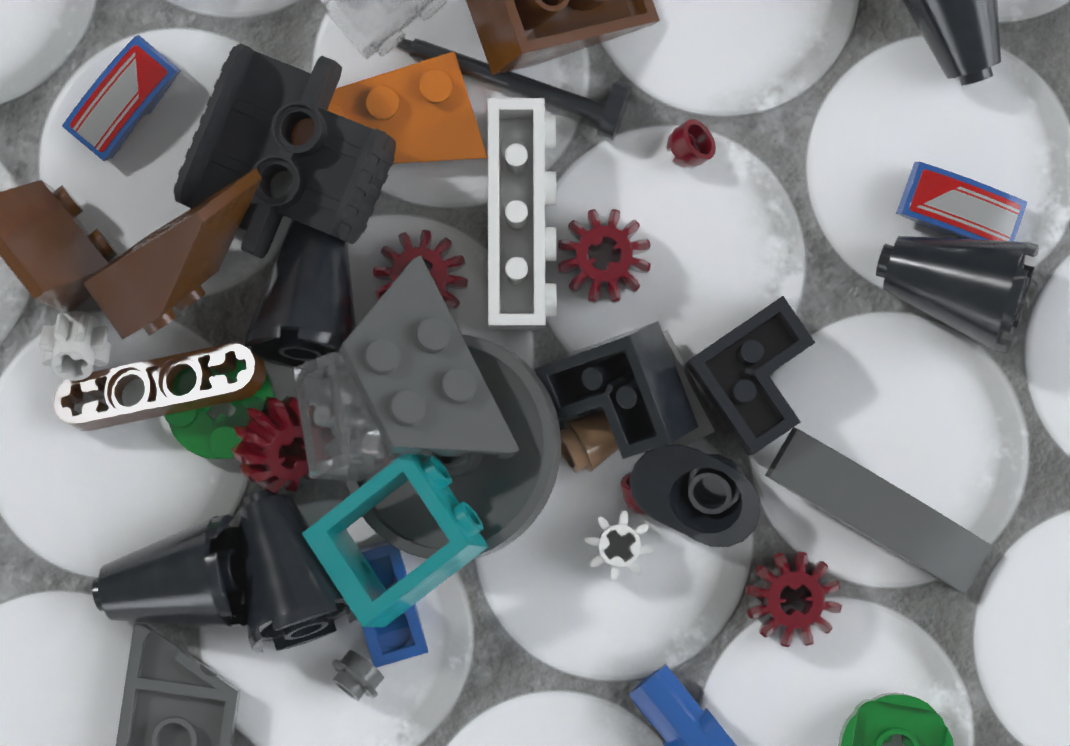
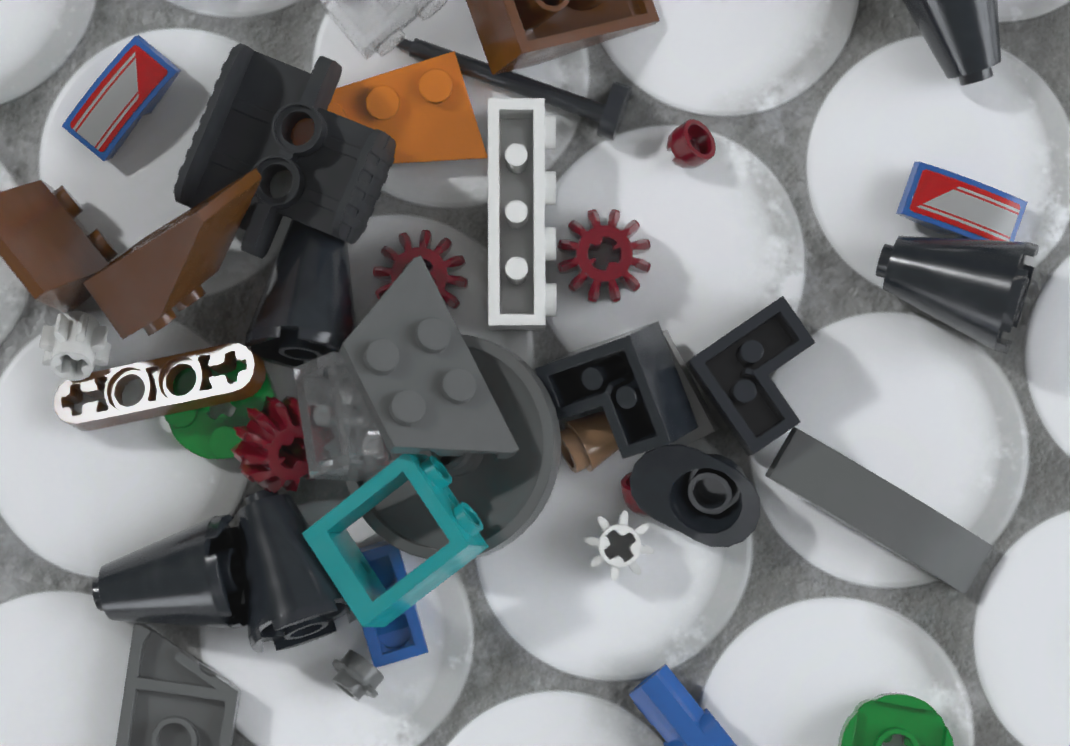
dark red gear [745,551,842,647] -> none

